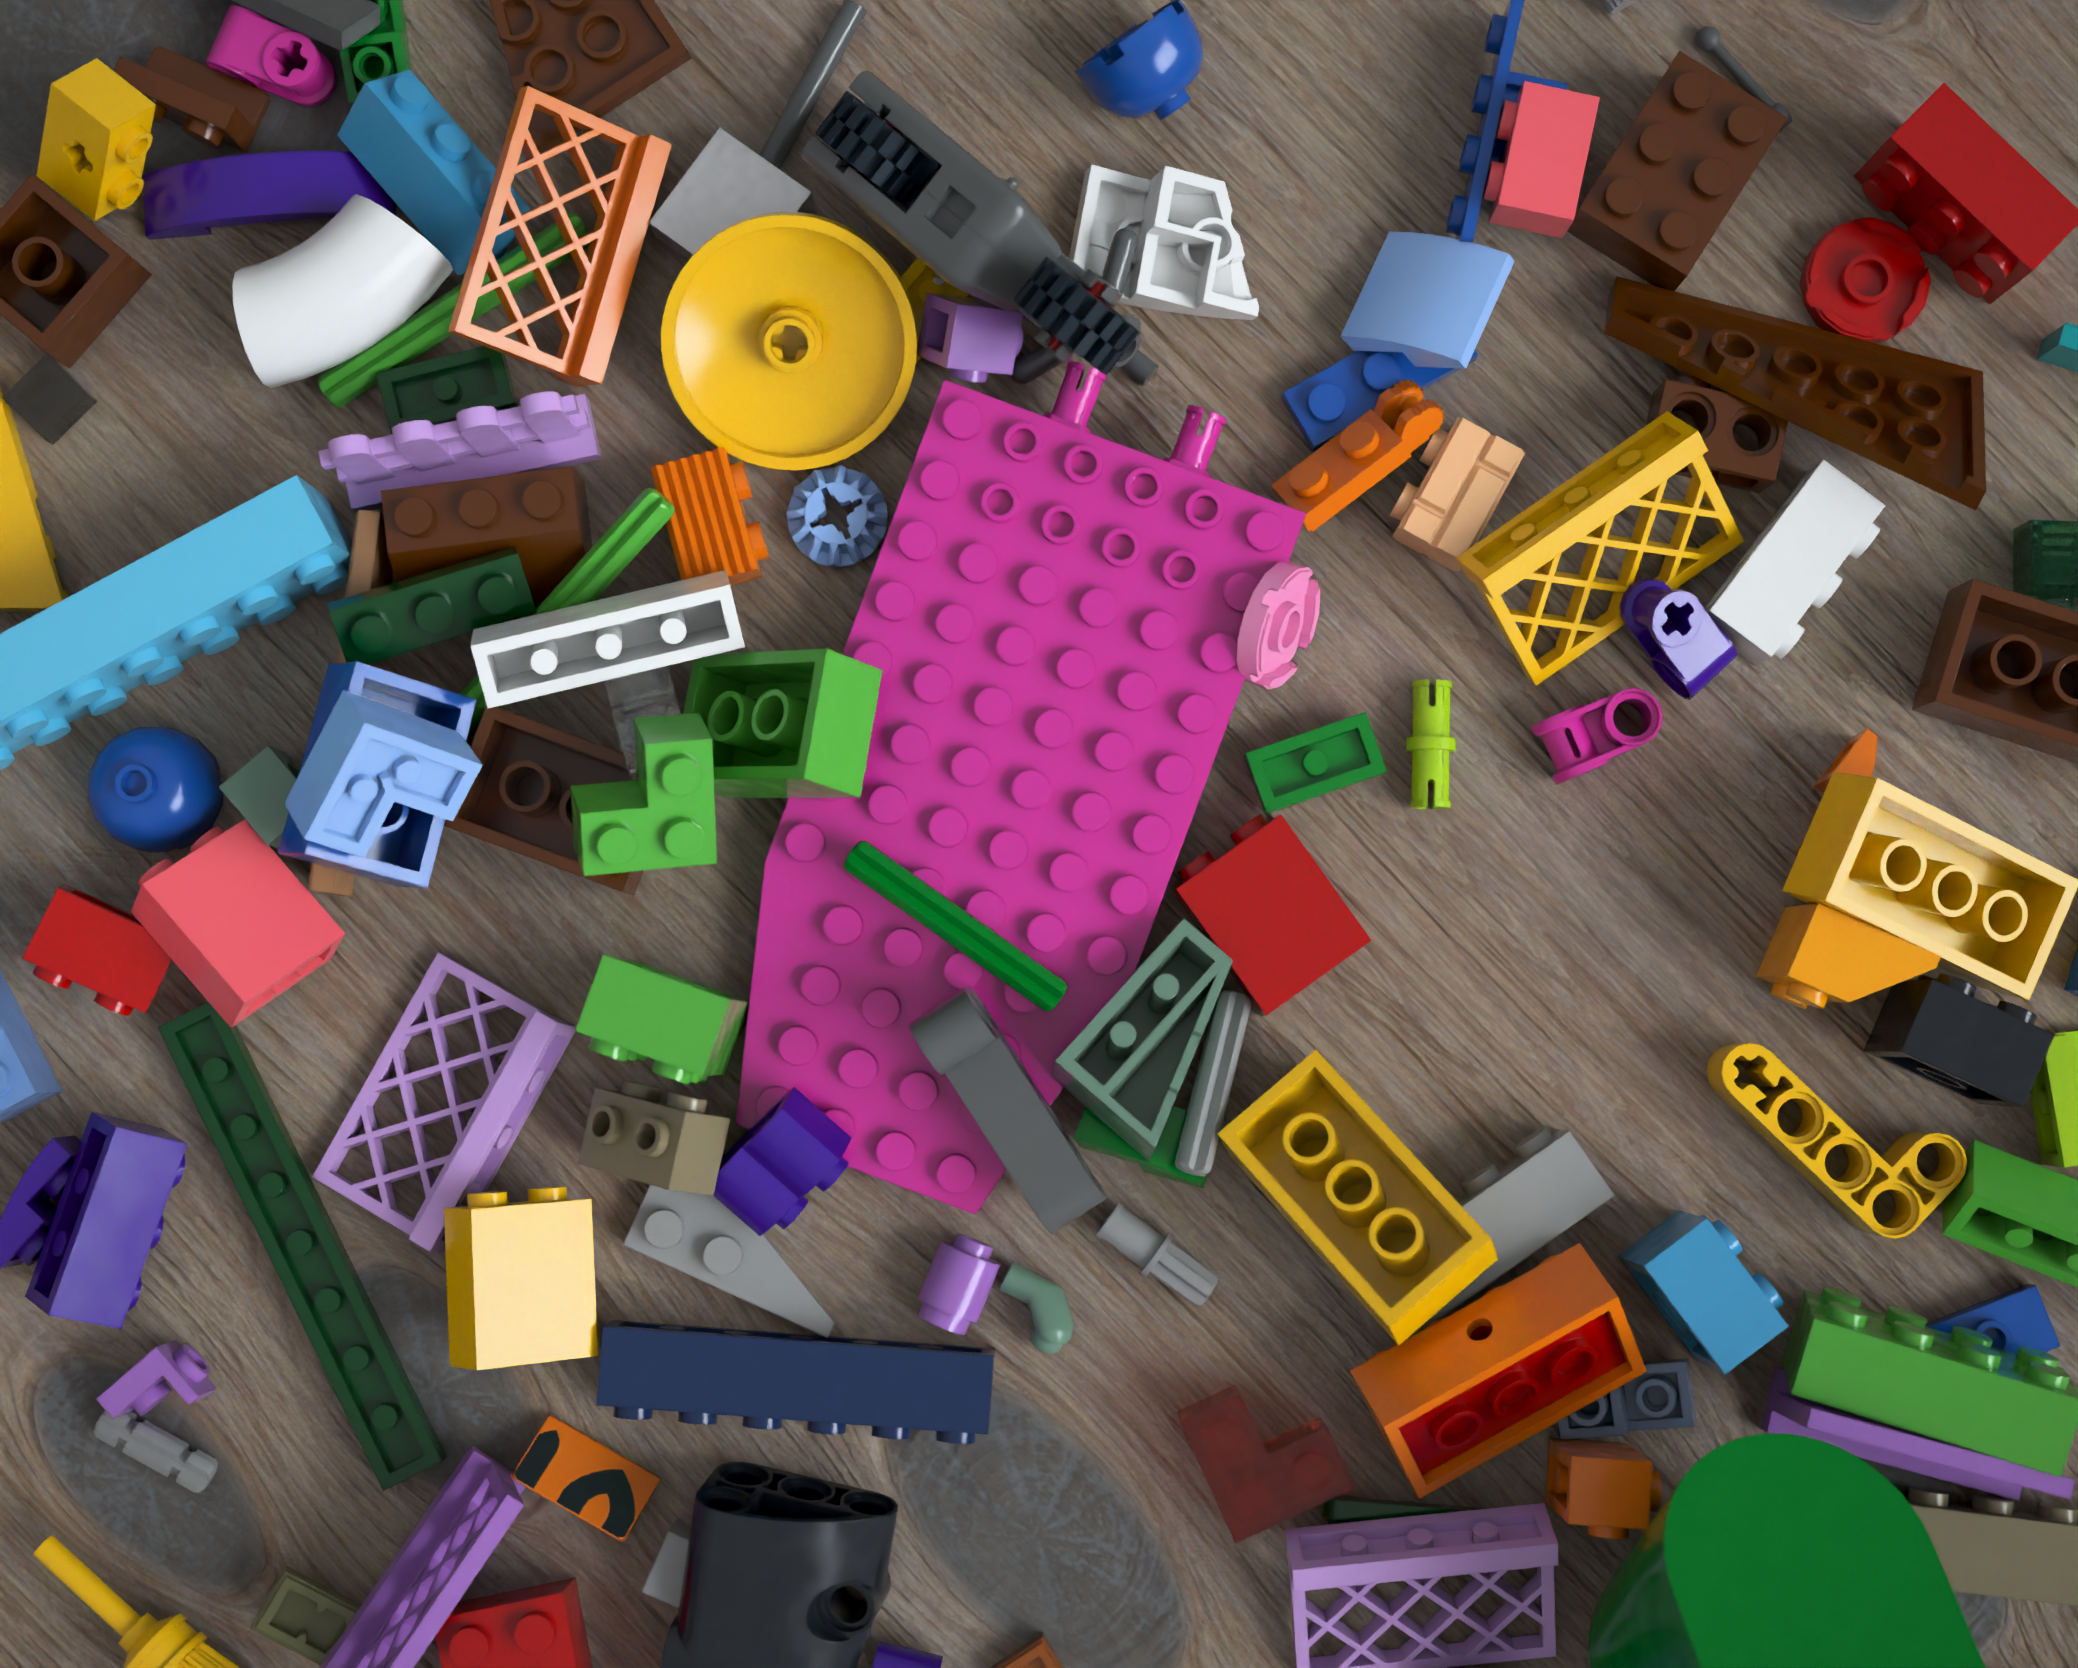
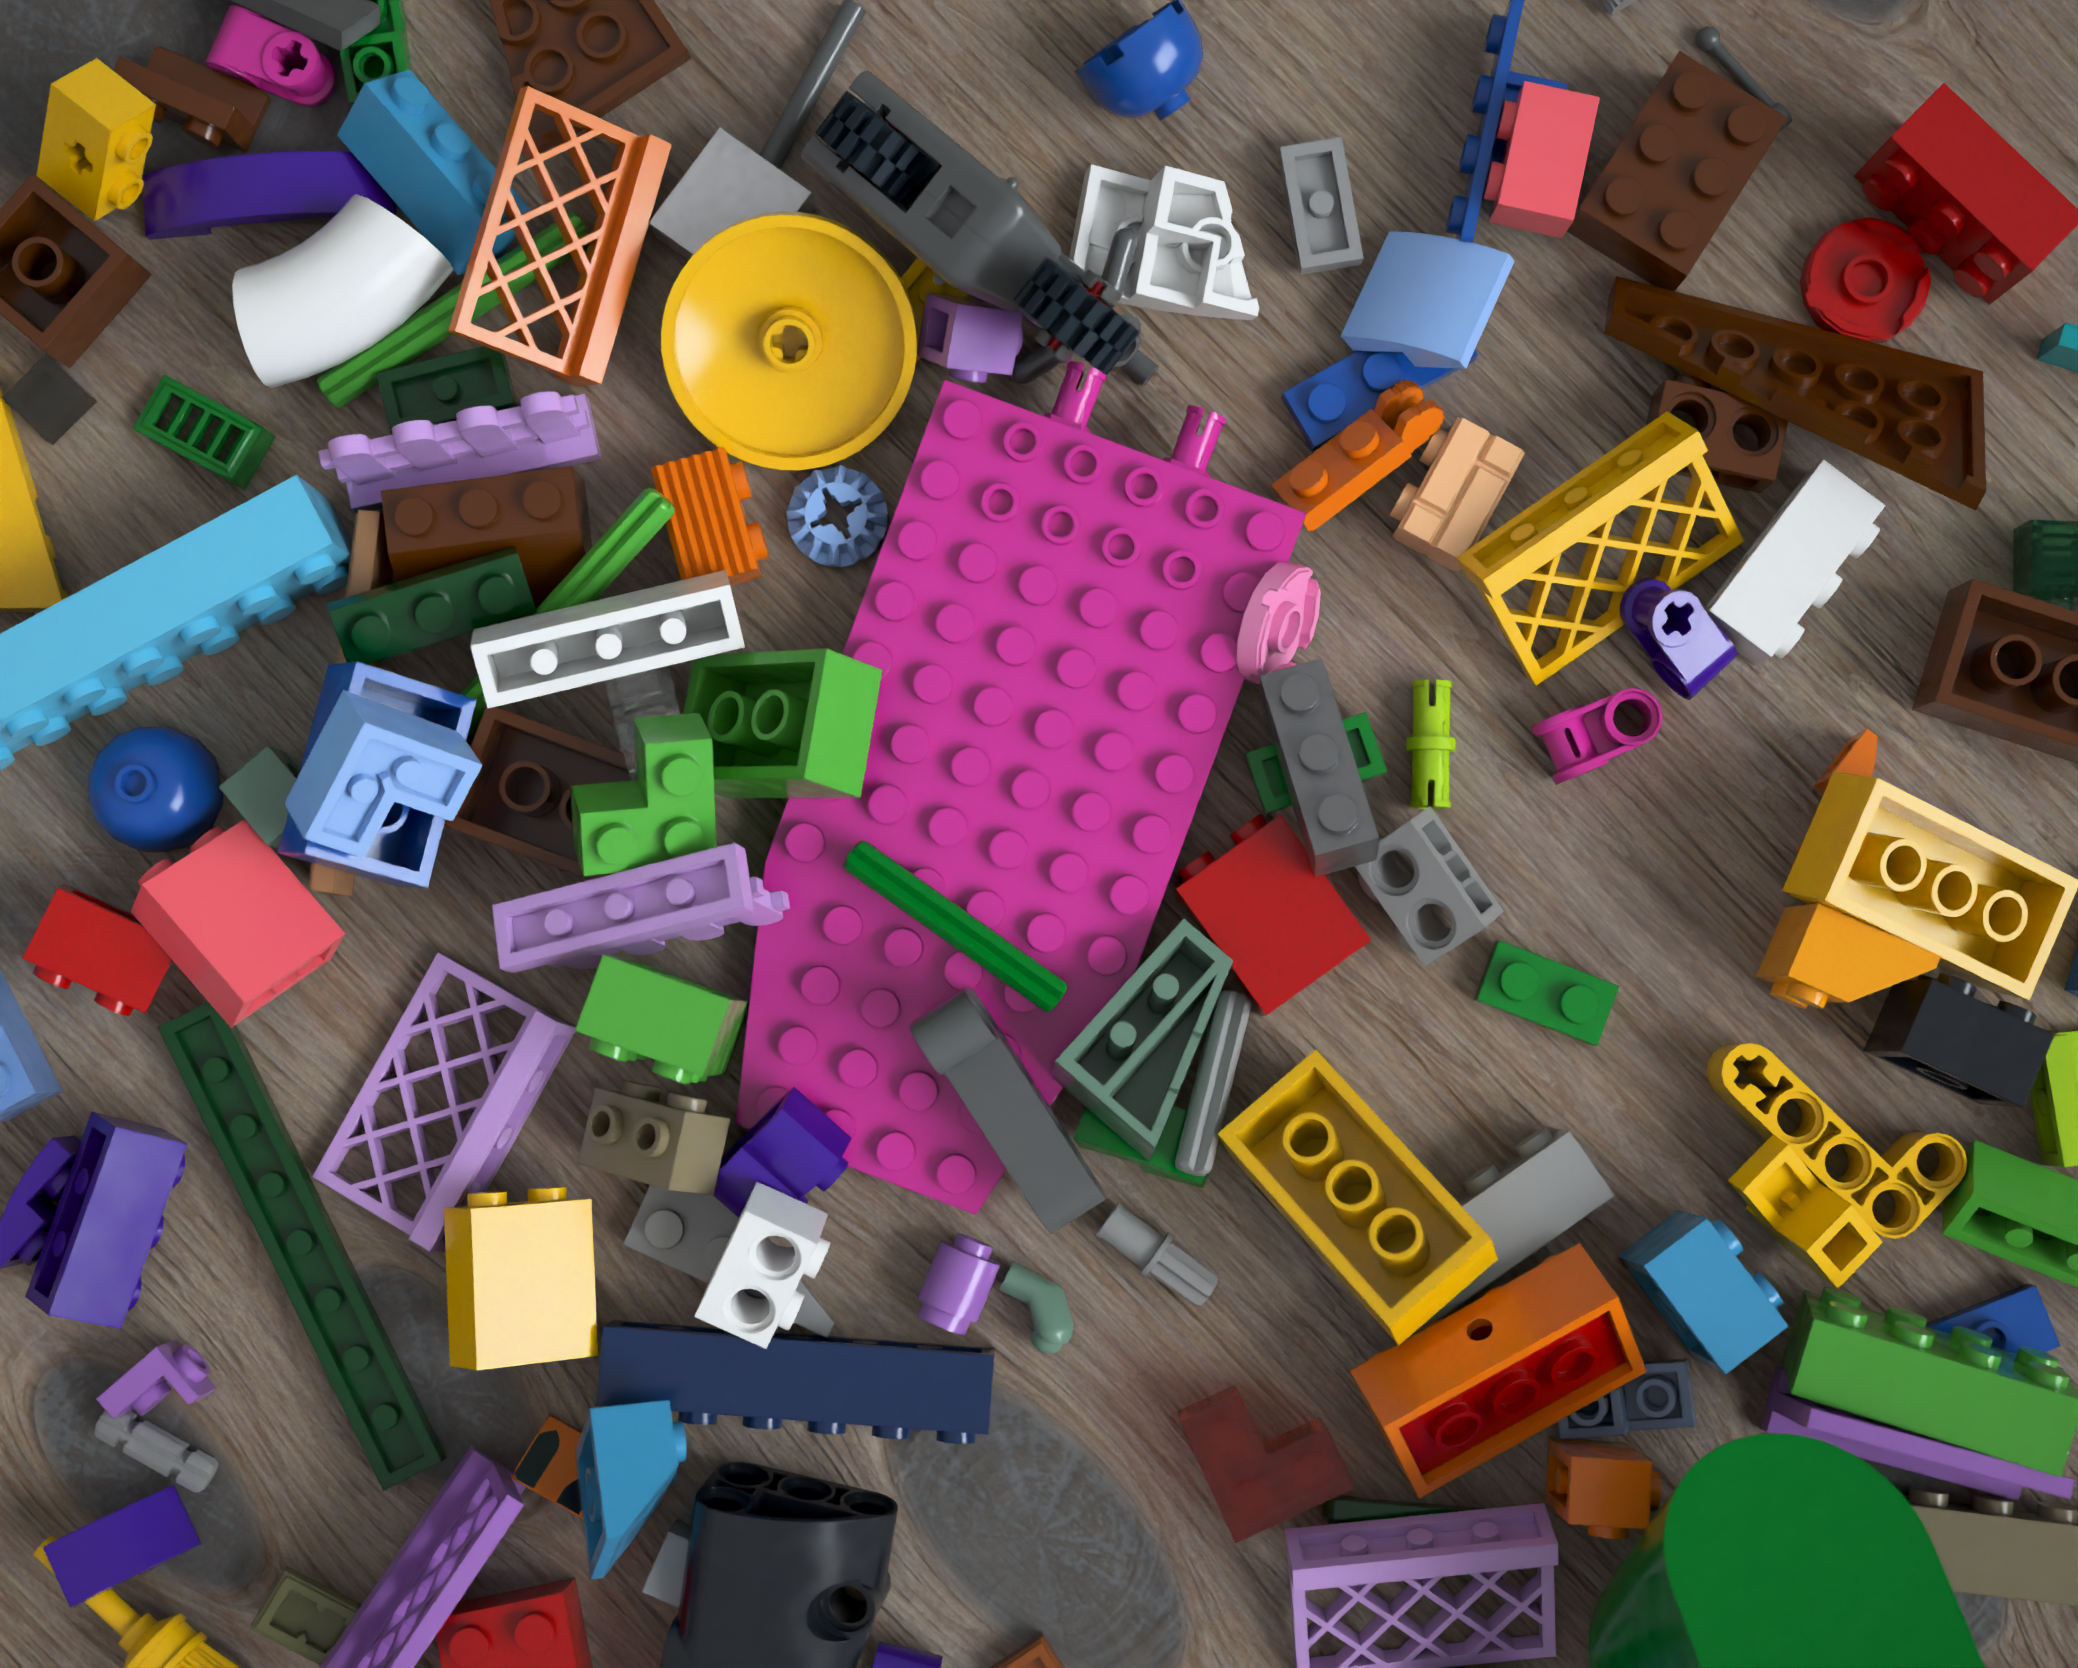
none -> dark purple slope [43,1485,202,1607]
none -> green slope [132,375,276,491]
none -> lavender fence [492,843,790,973]
none -> dark azure slope [575,1400,686,1579]
none -> white brick [694,1182,831,1349]
none -> flat silver brick [1260,658,1379,877]
none -> light grey plate [1278,137,1364,275]
none -> light grey brick [1355,806,1504,967]
none -> green plate [1474,940,1619,1046]
none -> yellow brick [1728,1134,1883,1289]

